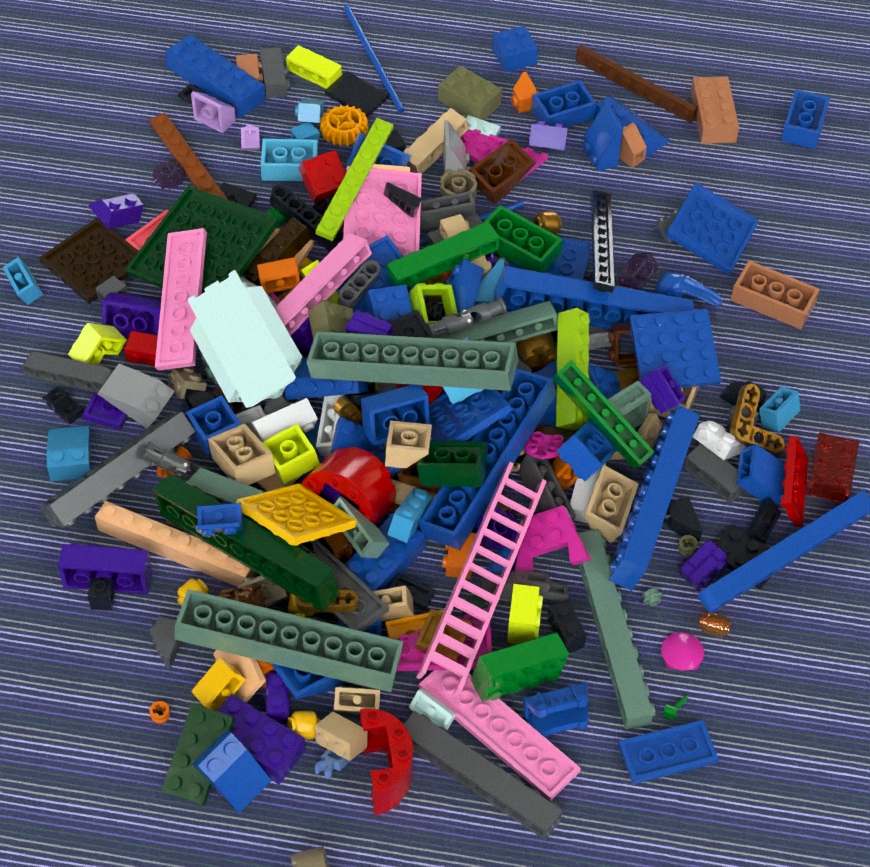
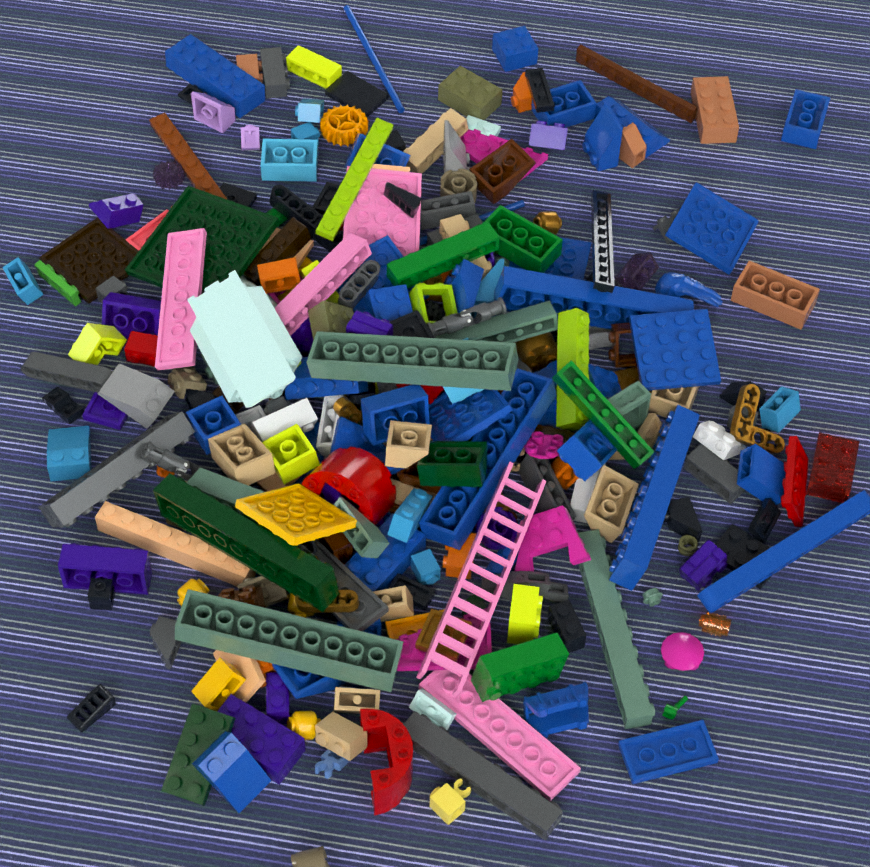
orange bush [149,701,170,724] -> none
orange bush [173,446,192,461] -> none
blue bracket [196,503,243,537] -> none
red brick [298,150,346,202] -> none
dark purple brick [640,364,686,414] -> none
none -> bright green plate [34,260,81,307]
none -> black slope [67,684,116,733]
none -> dark azure brick [411,549,441,585]
none -> light yellow brick [429,779,471,825]
none -> black plate [525,68,555,113]

